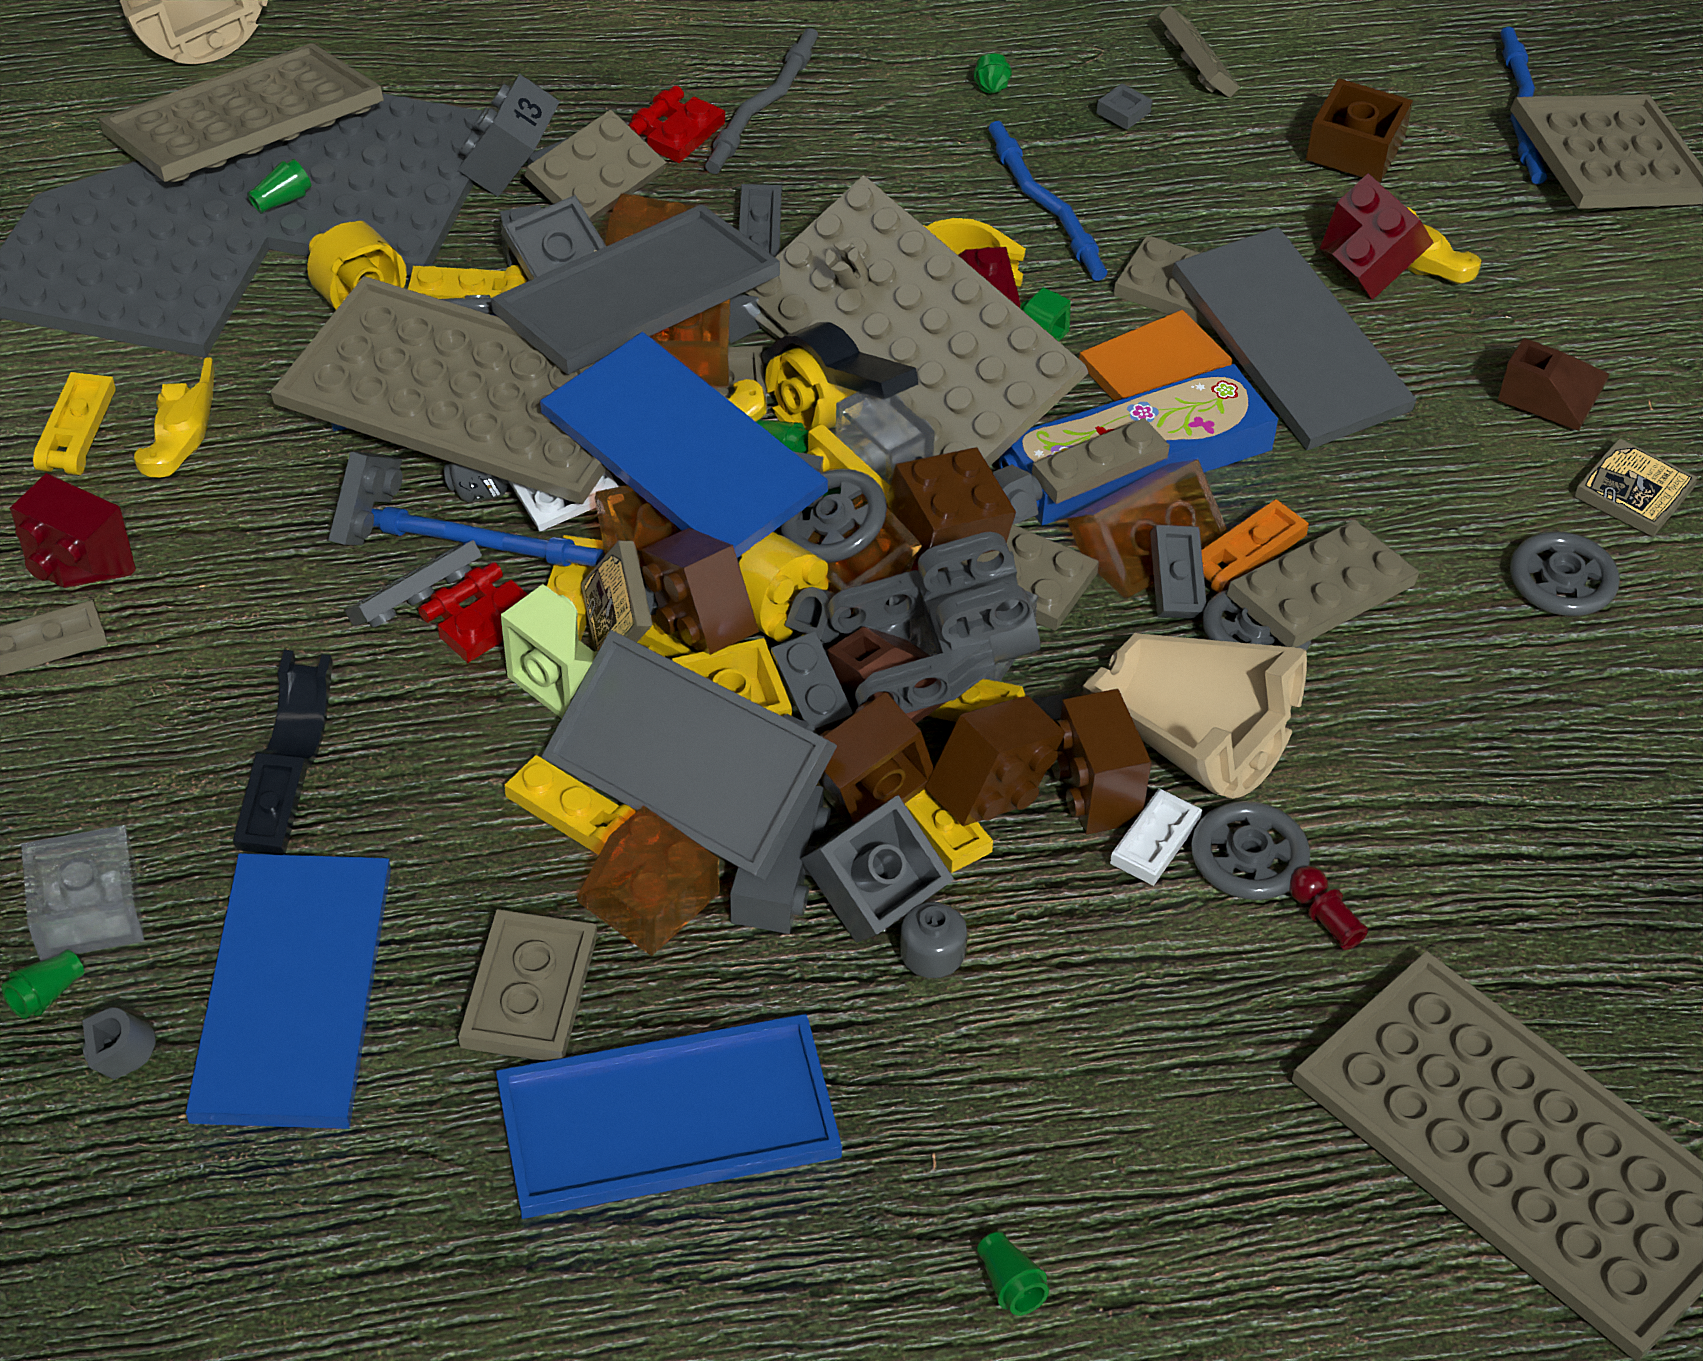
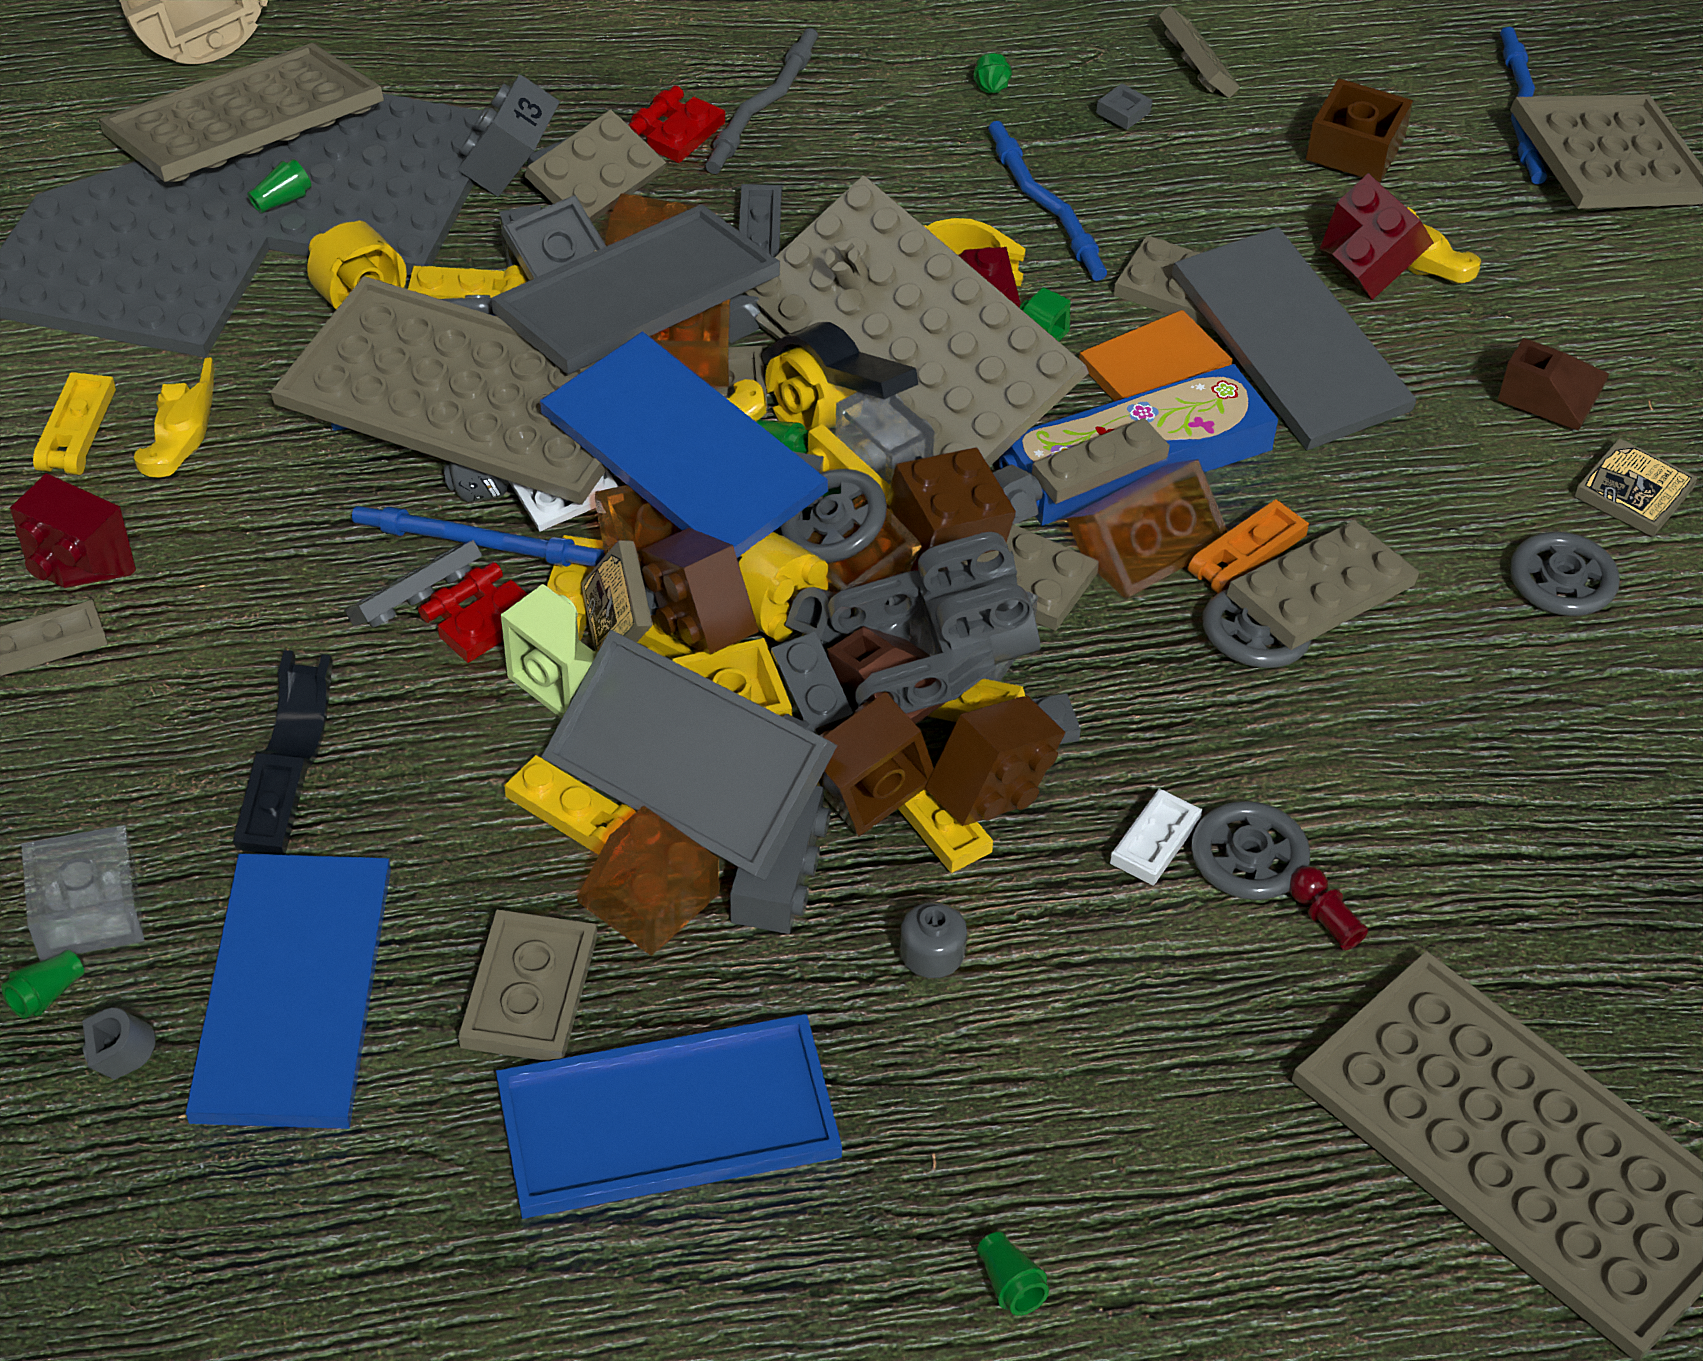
dark grey plate [329,451,403,545] -> none
dark grey slope [801,795,954,943] -> none
reddish brown brick [1051,688,1152,835] -> none
tan cone [1083,633,1307,799] -> none
dark grey plate [1150,525,1207,619] -> none

